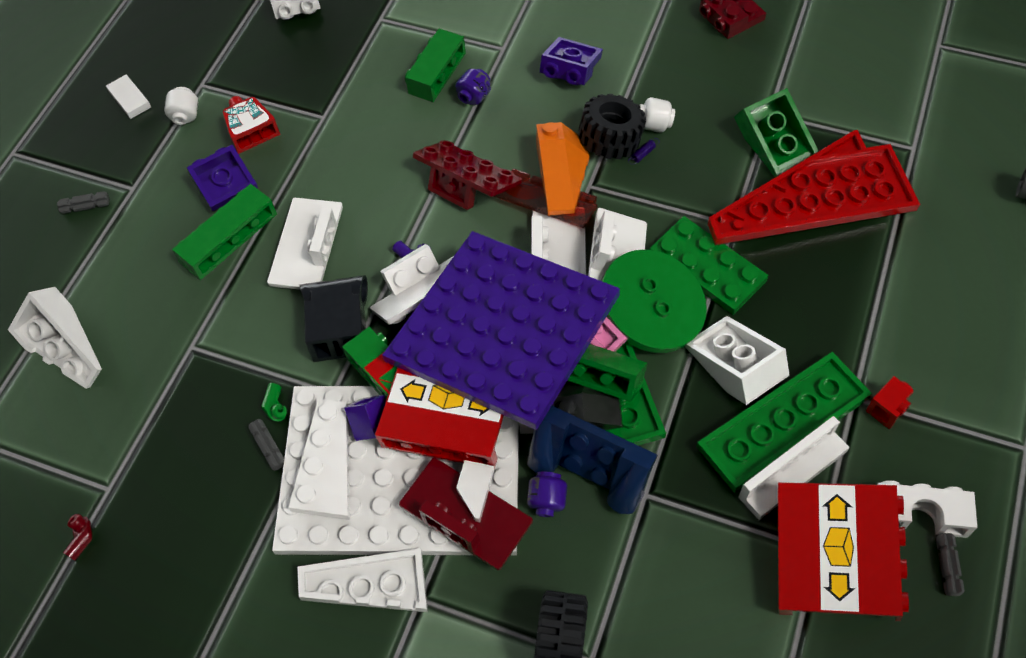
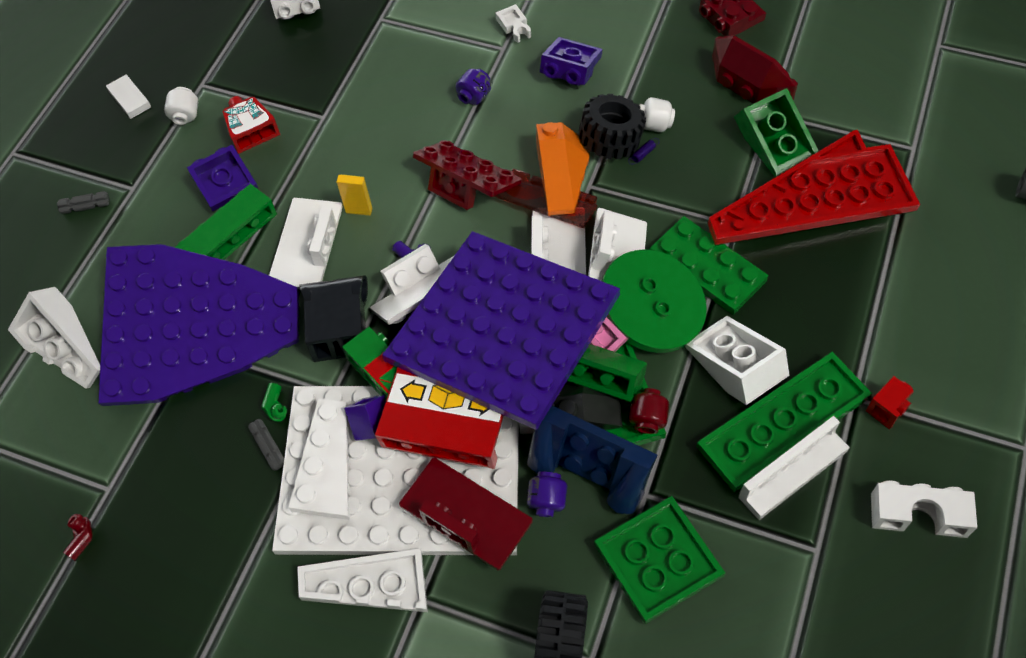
green brick [405,28,466,102] -> none
white tile [456,460,494,522] -> none
red panel [778,482,909,621] -> none
dark grey axle [936,533,965,596] -> none
none -> dark purple wing [98,244,299,406]
none -> yellow tile [336,175,373,216]
none -> white plate [495,4,531,43]
none -> green plate [594,496,725,624]
none -> dark red head [628,388,669,434]
none -> dark red wedge [712,36,798,104]

